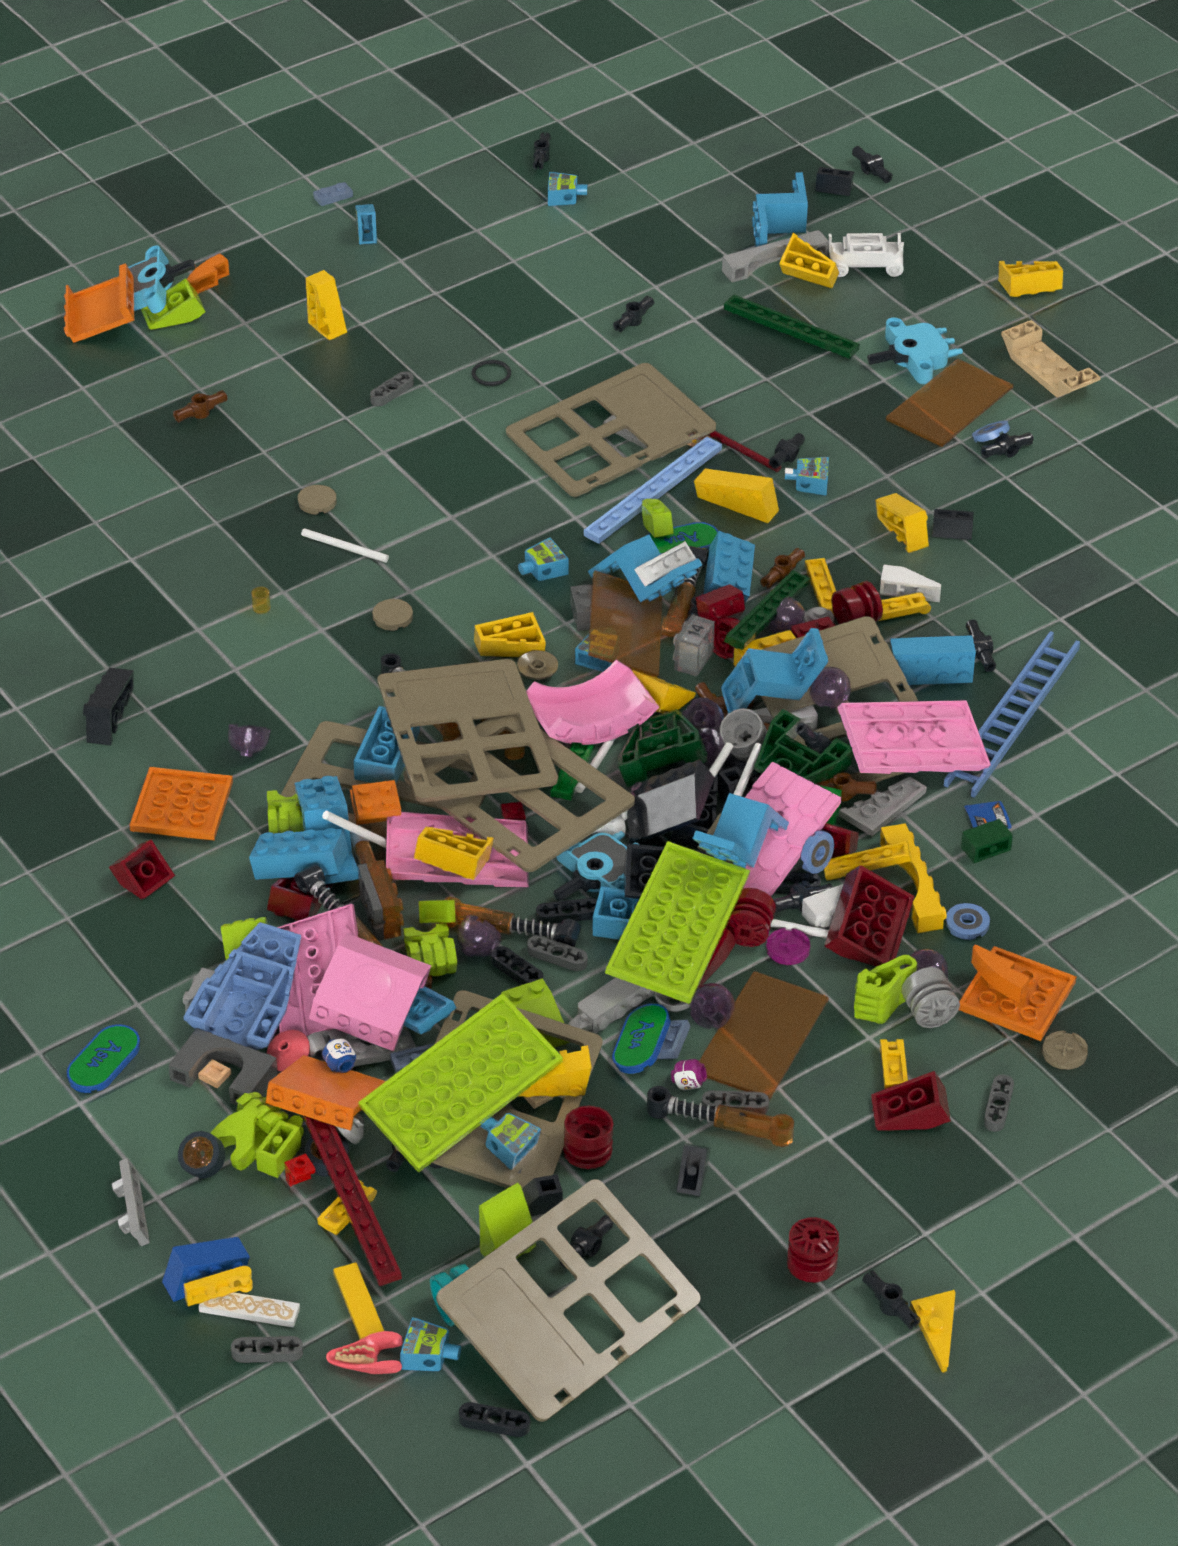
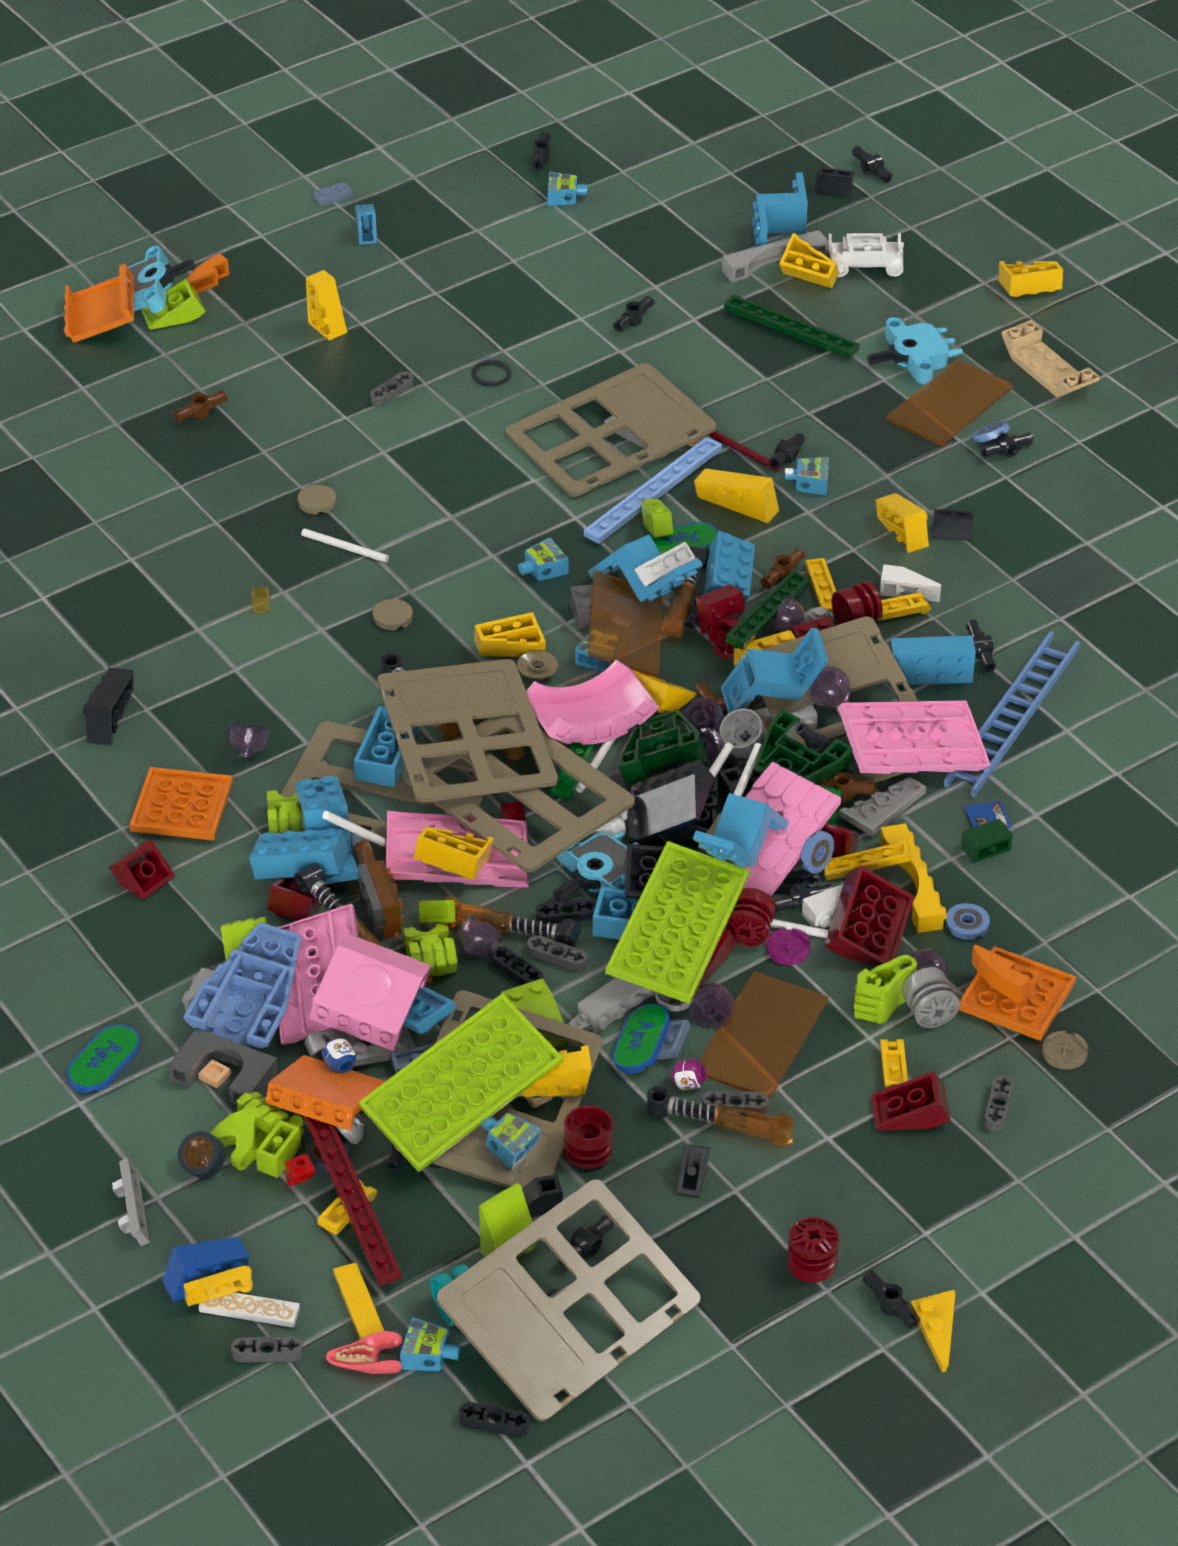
coral dish [267,1030,310,1072] -> none
orange bracket [350,780,402,825] -> none
clear brick [673,615,715,677] -> none

